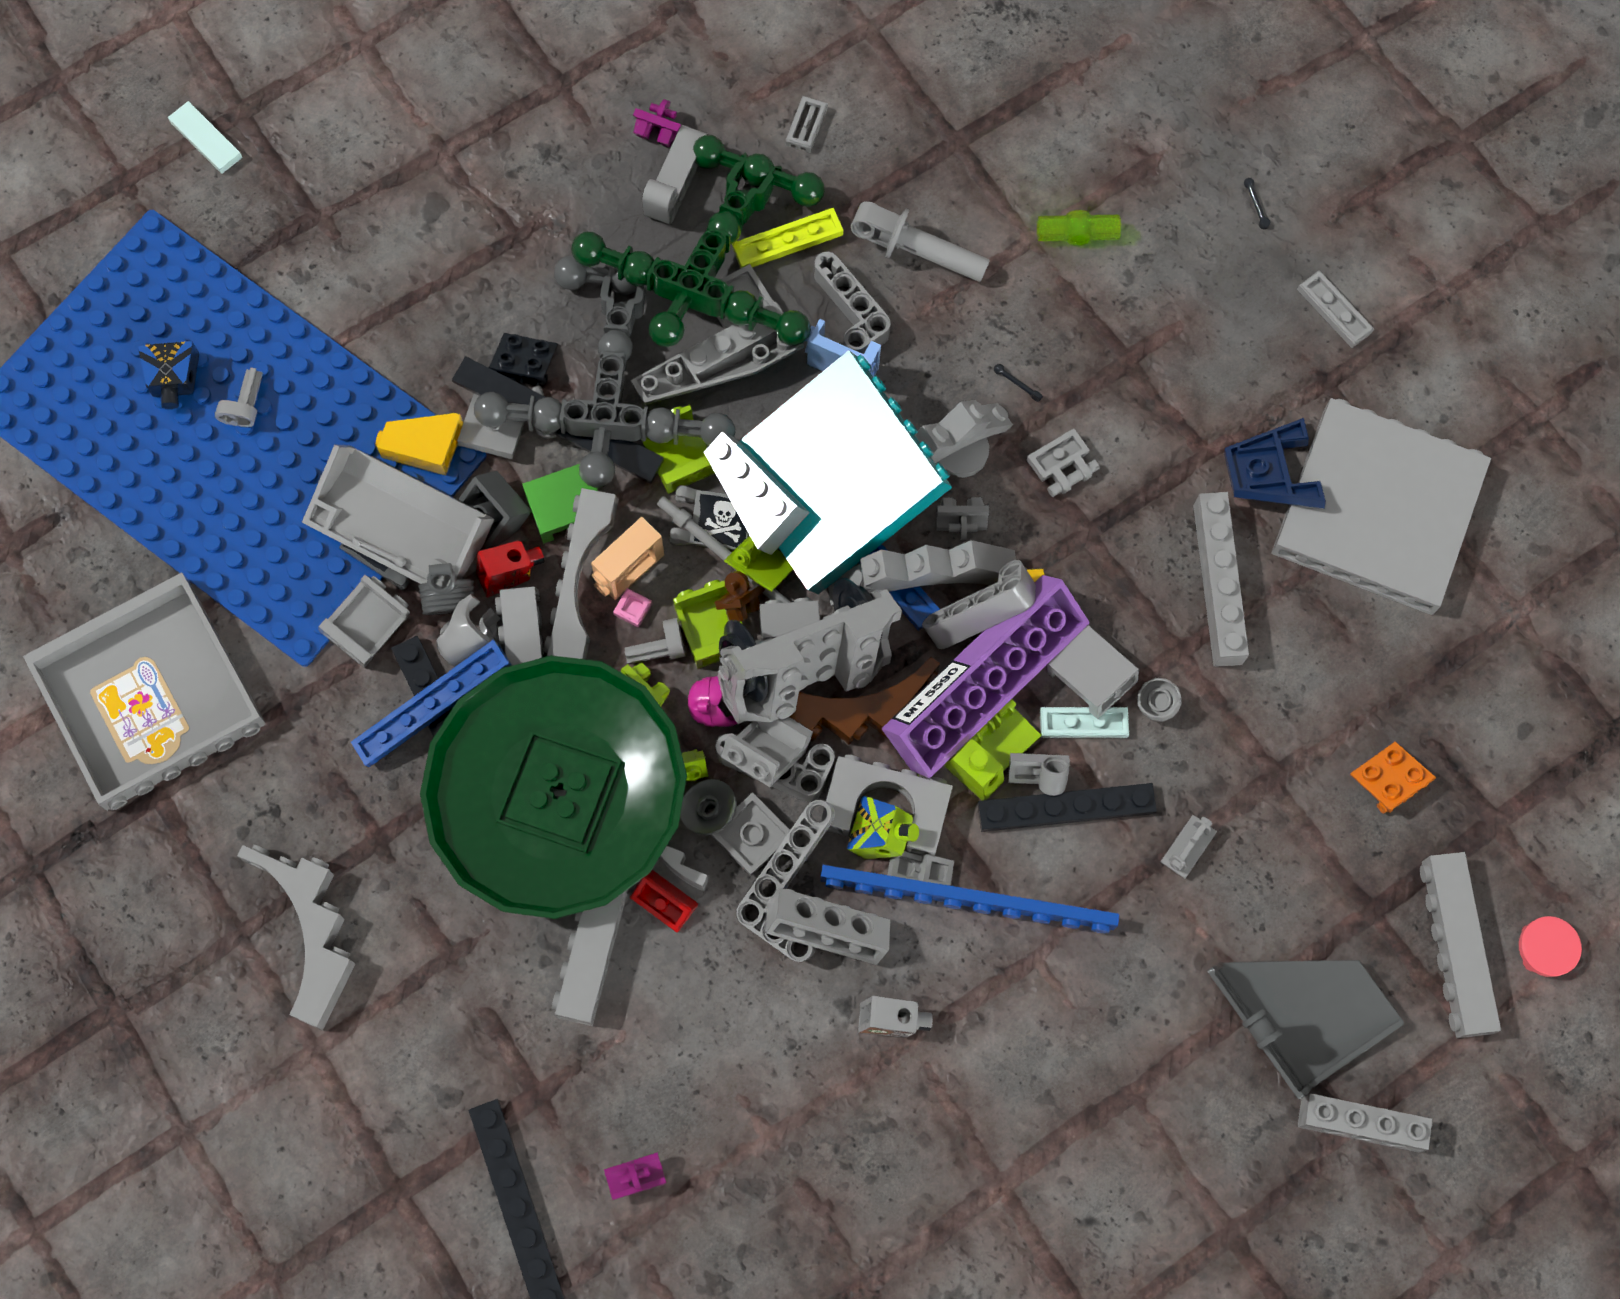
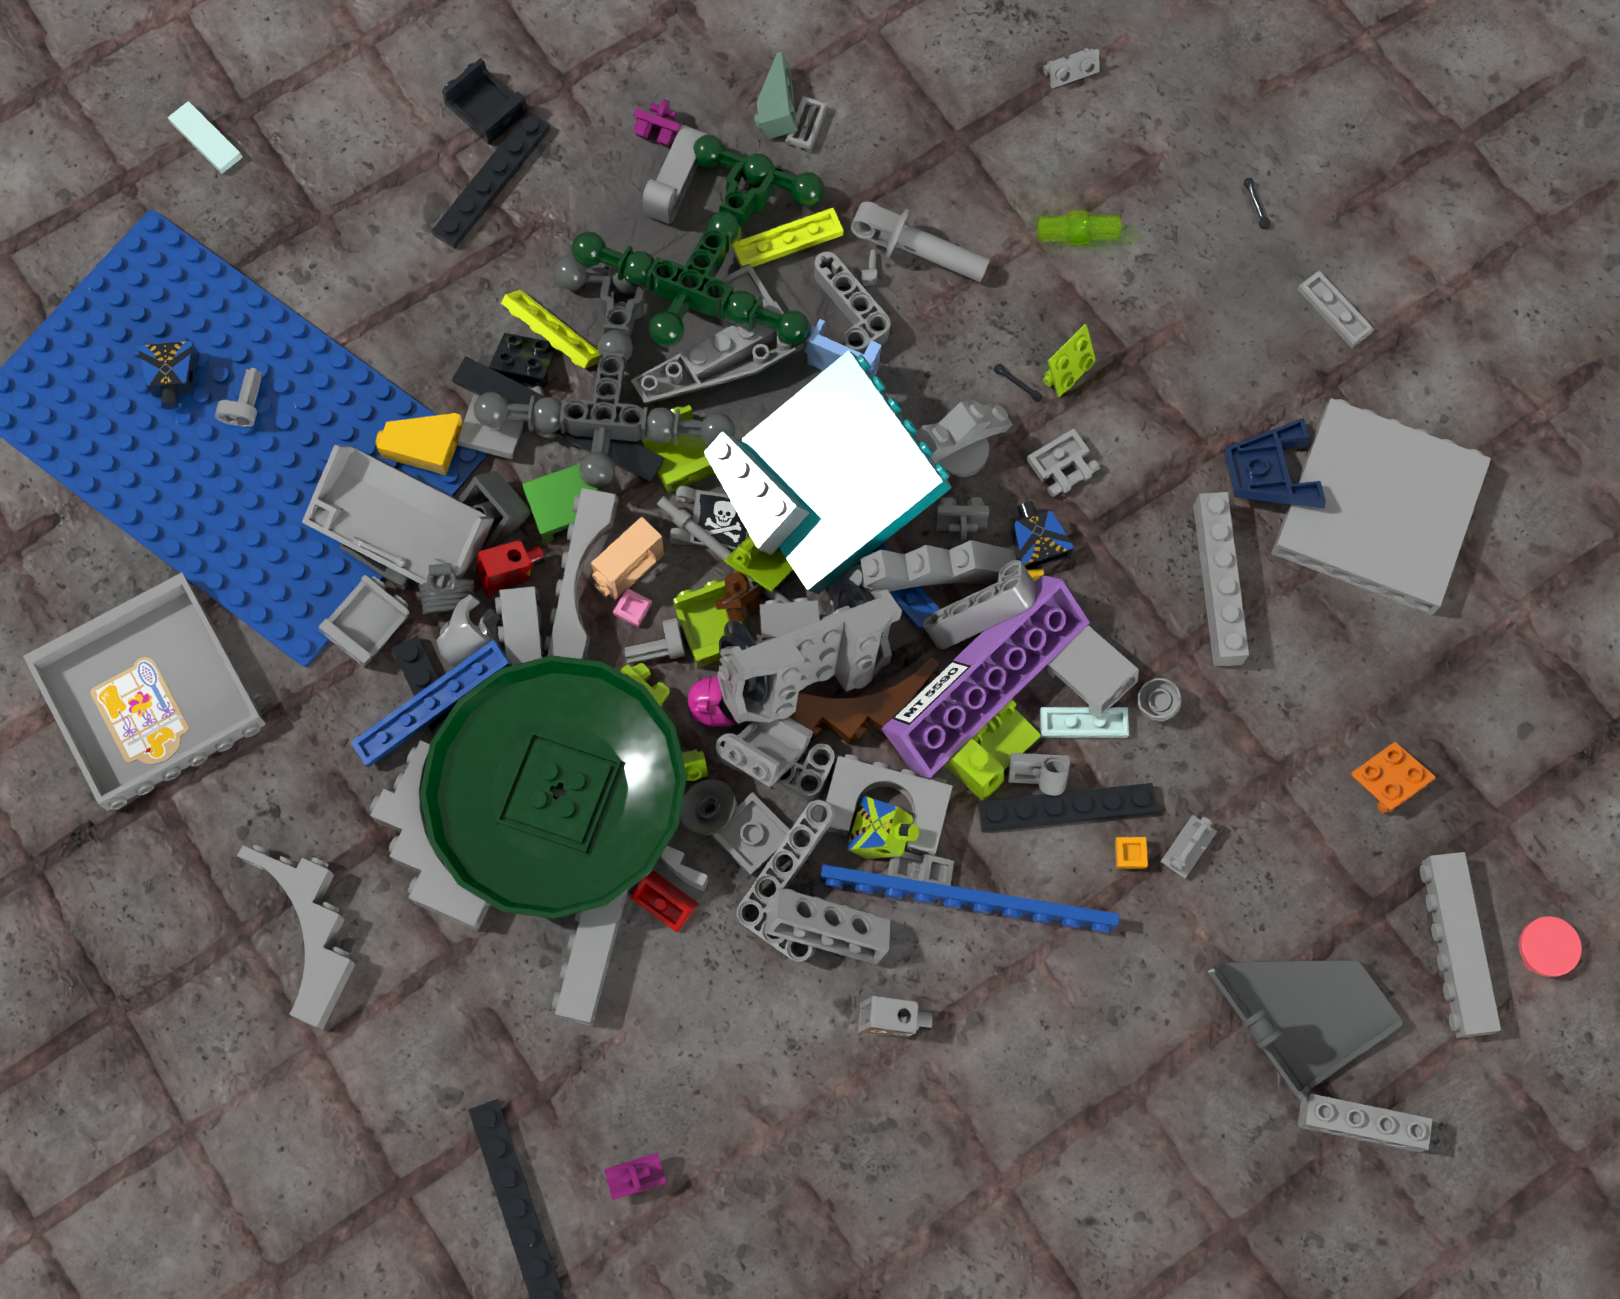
none -> light grey arch [370,740,490,931]
none -> black plate [431,111,550,249]
none -> black panel [442,58,528,145]
none -> neon yellow plate [501,290,600,369]
none -> sand green slope [754,51,798,139]
none -> light grey hand [861,250,877,286]
none -> torso [1011,501,1074,570]
none -> light grey hinge [1043,48,1100,89]
none -> lime hinge [1043,324,1096,397]
none -> light orange plate [1115,837,1148,869]

